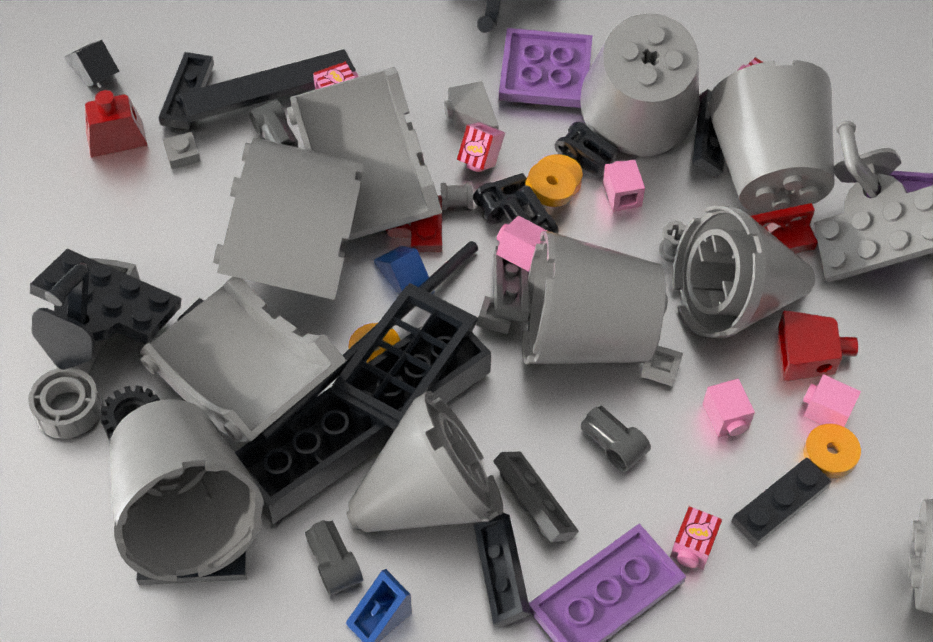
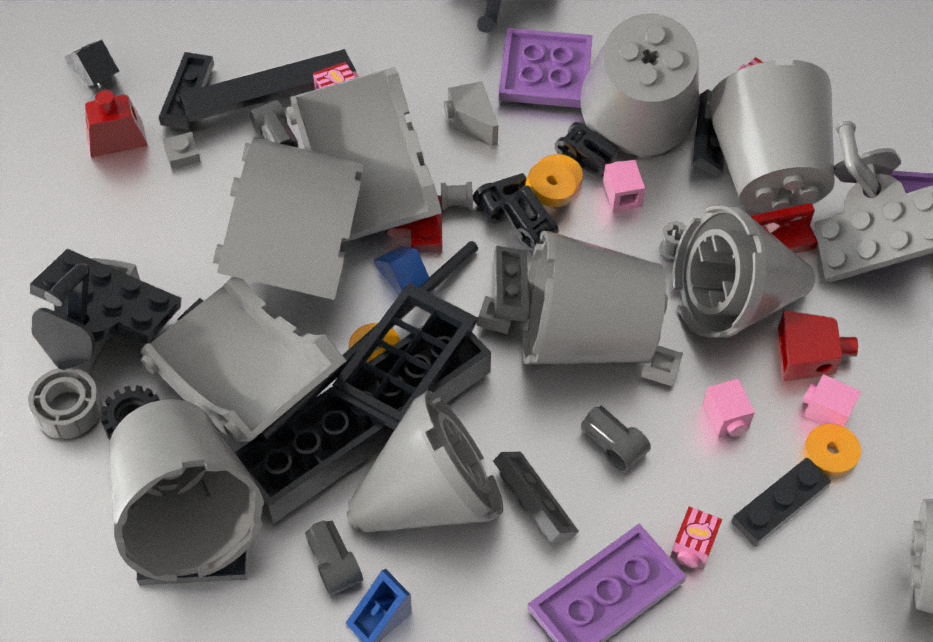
bright pink brick [457,122,505,172] -> none
black plate [473,512,531,627] -> none
bright pink brick [496,215,547,272] -> none

